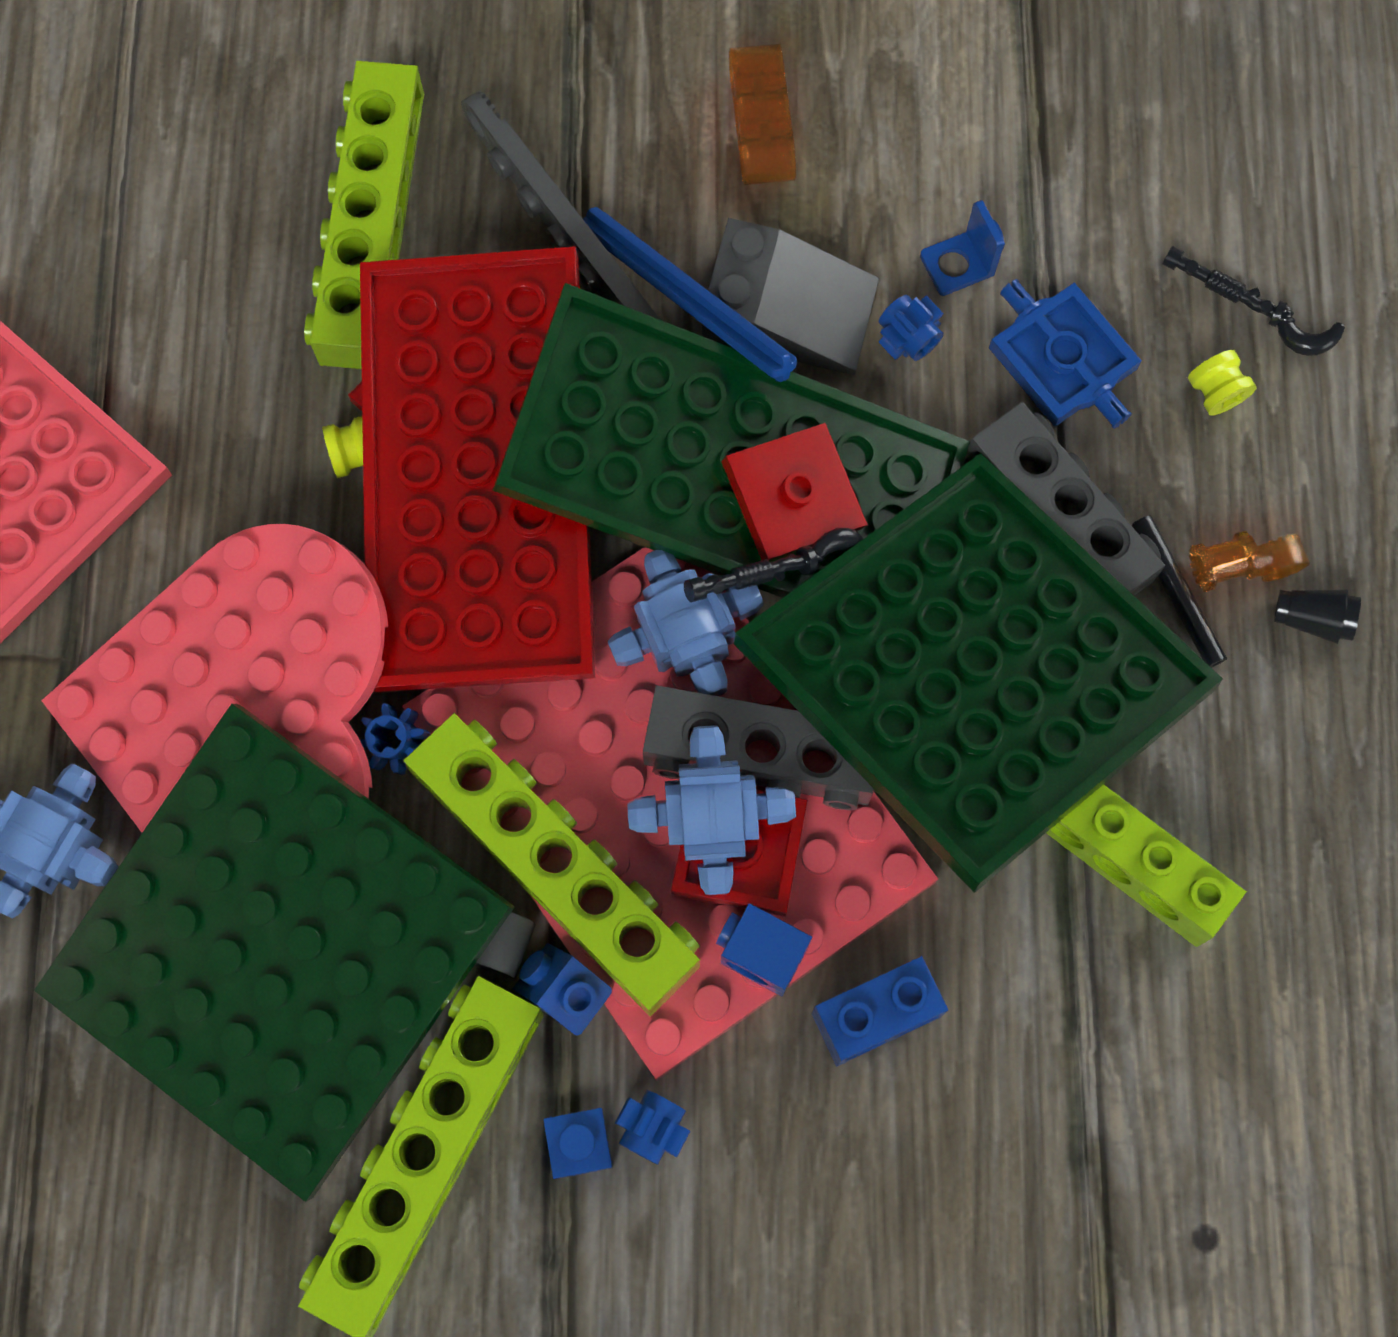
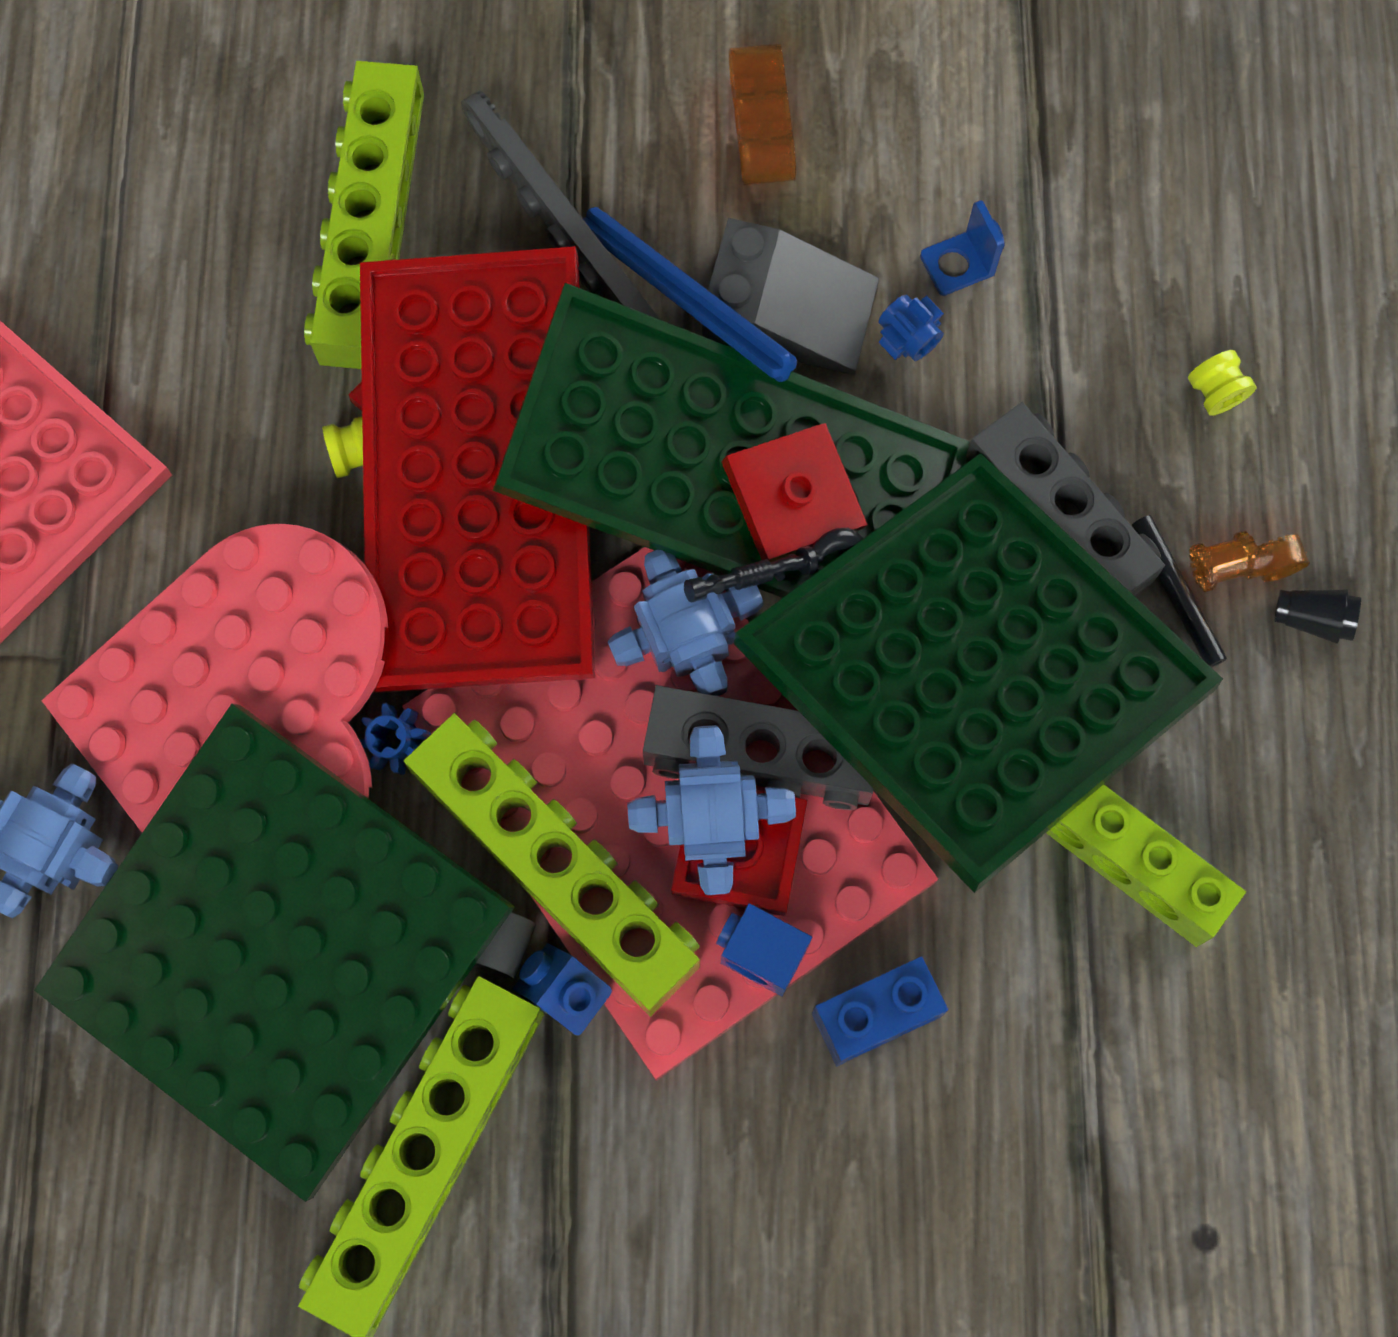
blue plate [543,1108,613,1179] -> none
blue gear [615,1090,691,1165] -> none
blue plate [989,279,1142,429] -> none
black piece [1162,246,1345,356] -> none

